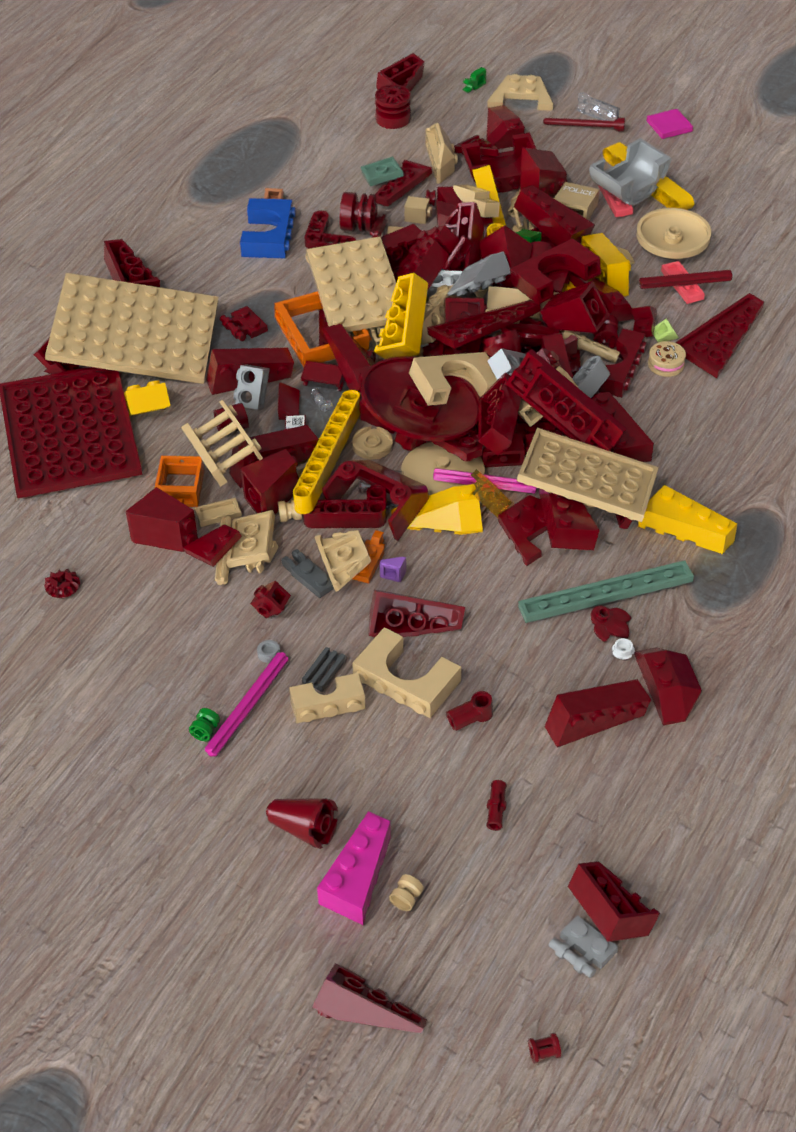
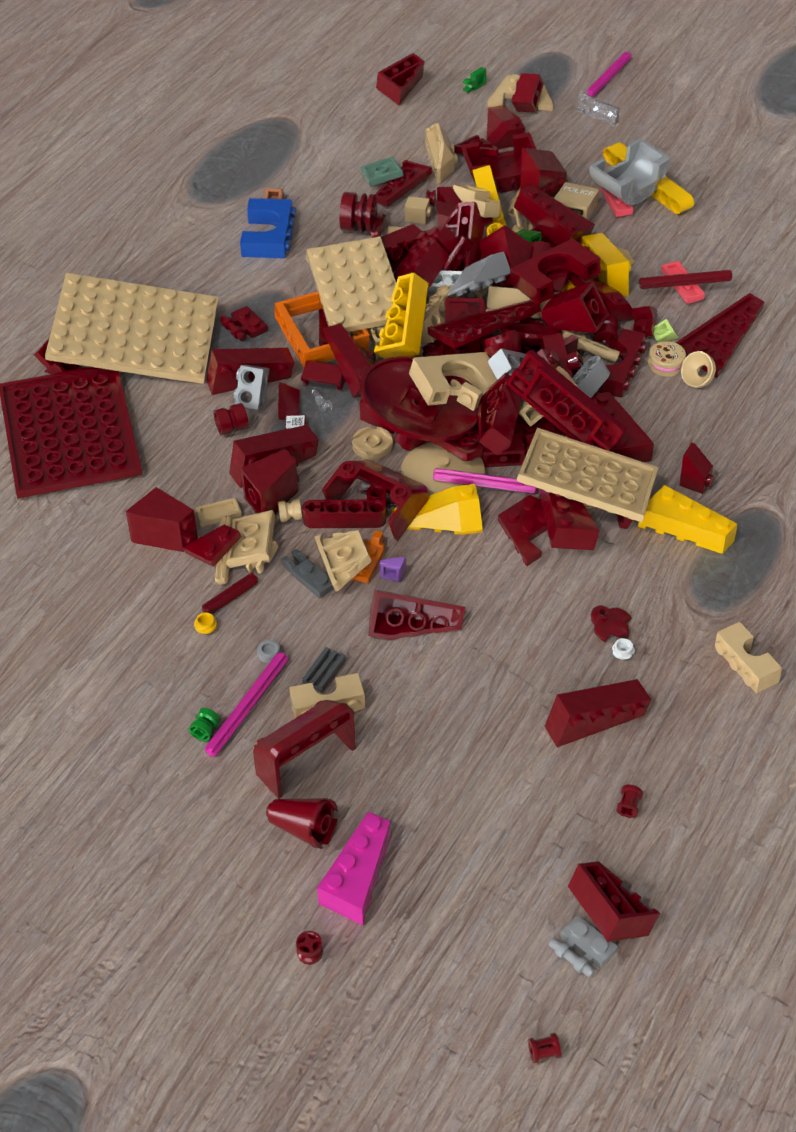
dark red gear [44,569,80,598] -> none
dark red wedge [104,239,160,287] -> none
yellow slope [124,380,171,416] -> none
orange window [155,456,205,507] -> none
tan fence [181,400,263,487] -> none
dark red brick [250,581,291,618] -> none
yellow beam [293,390,360,514] -> none
dark red beam [304,210,356,249] -> none
wedge [312,963,427,1033] -> none
tan arch [352,627,461,718] -> none
dark red wheel [375,84,411,129] -> none
tan wheel [389,874,423,911] -> none
dark red piece [446,691,493,731] -> none
clear yellow bracket [471,469,512,518] -> none
dark red pin [486,780,507,831] -> none
sand green plate [518,560,694,623] -> none
dark red piece [543,117,625,132] -> none
dark red wedge [634,647,702,726] -> none
tan dish [637,208,711,259] -> none
dark pink tile [646,109,693,139] -> none
none -> yellow plate [194,613,217,634]
none -> dark red axle [201,573,258,614]
none -> dark red windscreen [253,700,356,799]
none -> dark red wheel [296,931,323,965]
none -> tan plate [449,379,483,411]
none -> dark red brick [512,73,544,113]
none -> dark red beam [567,351,584,374]
none -> dark pink axle [587,51,631,97]
none -> dark red bush [616,785,643,818]
none -> dark red slope [679,442,714,494]
none -> tan piece [681,351,716,388]
none -> tan arch [715,622,782,694]

